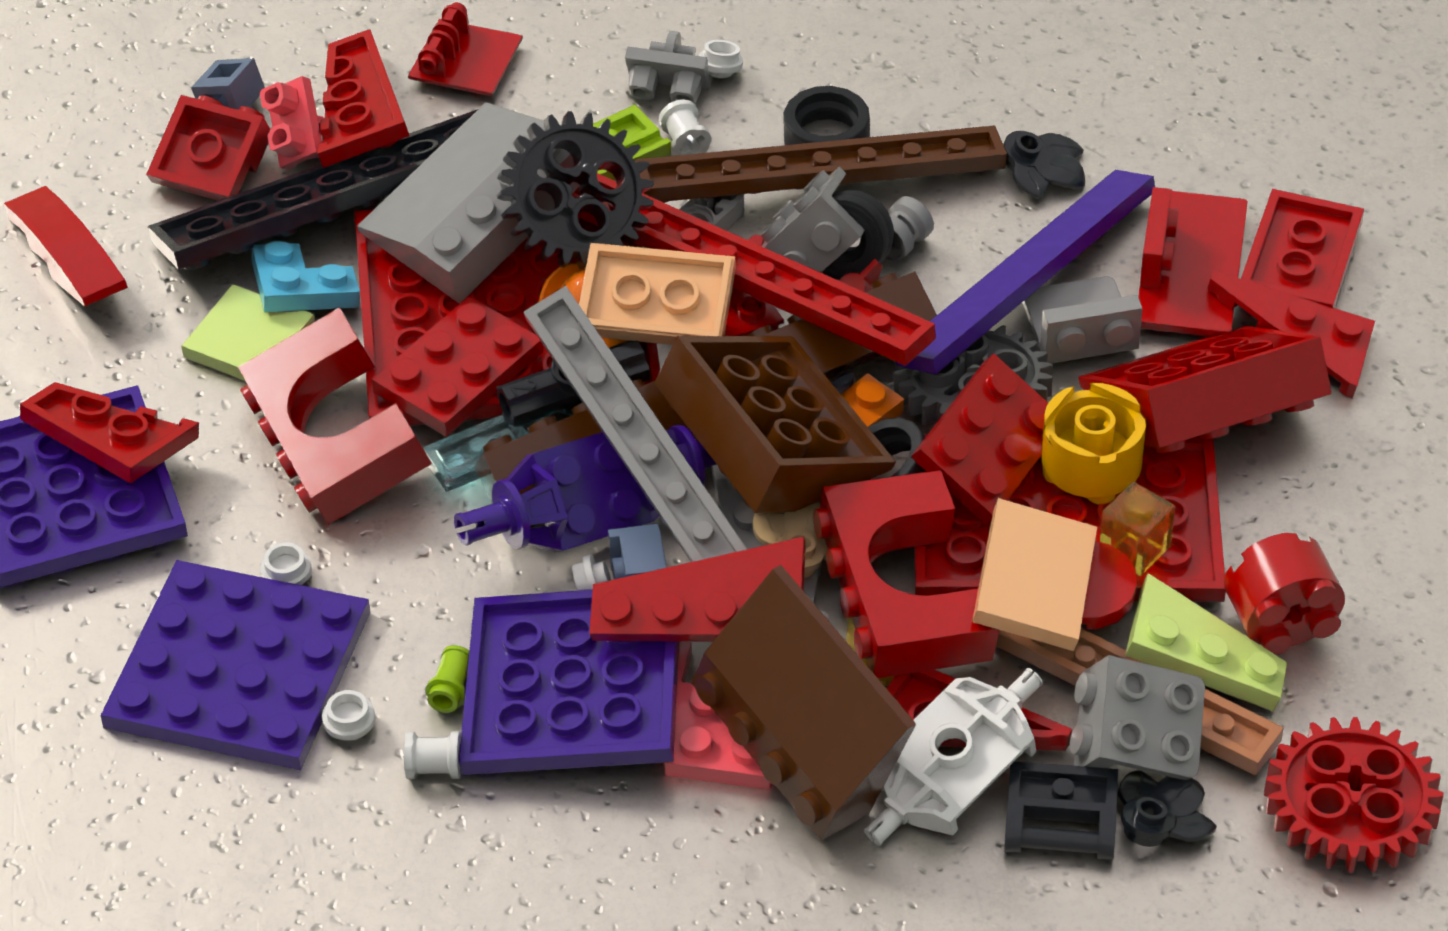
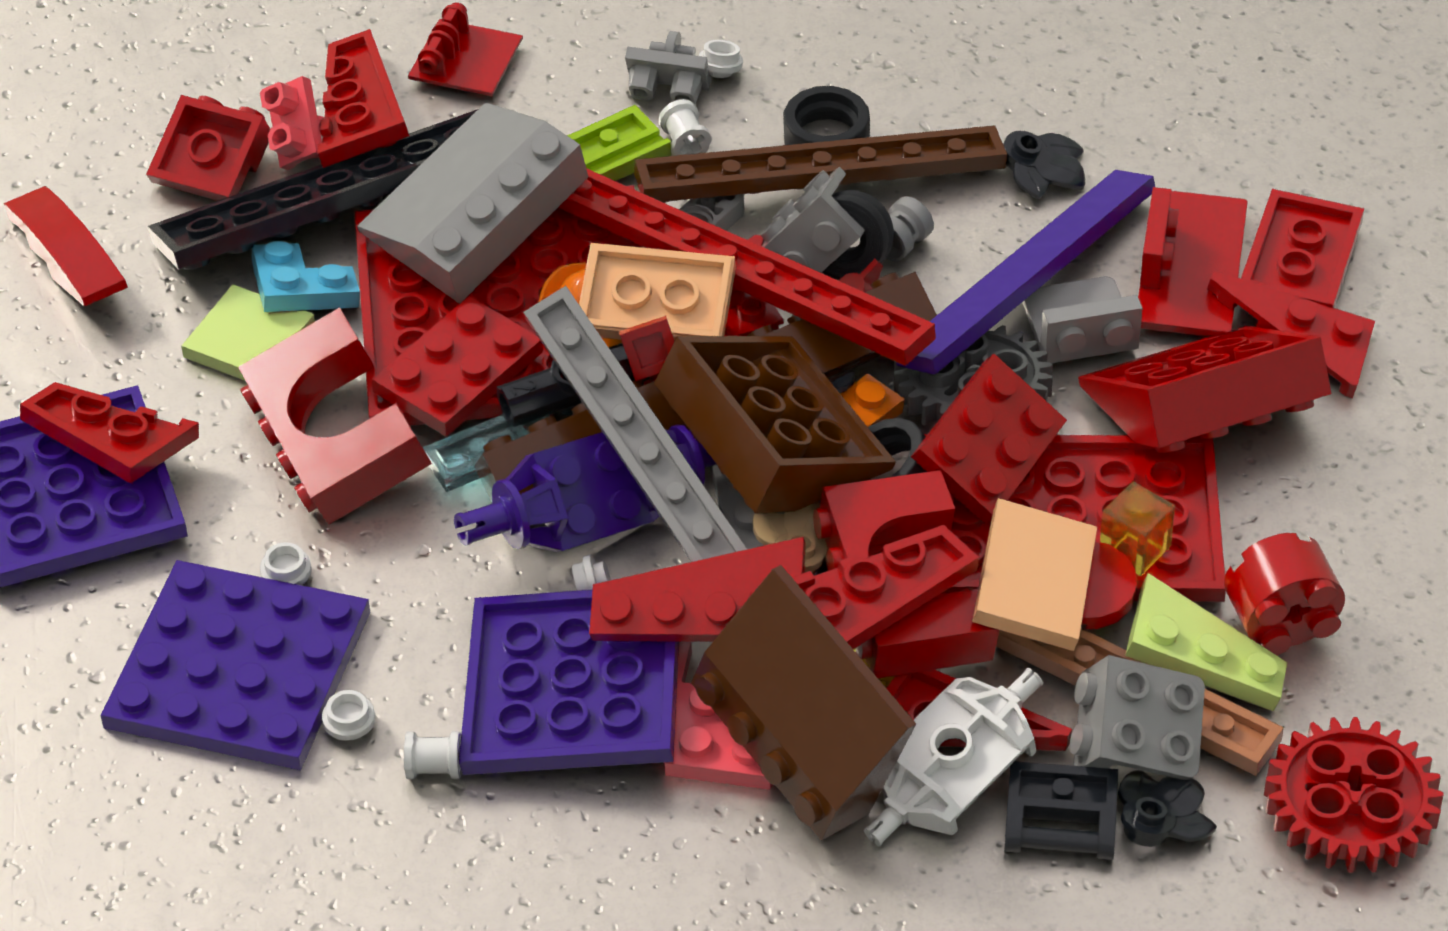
sand blue brick [191,58,265,110] -> none
lime pin [425,645,469,713] -> none
black gear [497,111,654,269] -> none
sand blue brick [608,524,667,579] -> none
yellow brick [1041,383,1146,504] -> none
none -> red plate [619,316,675,381]
none -> red wing [749,525,979,649]

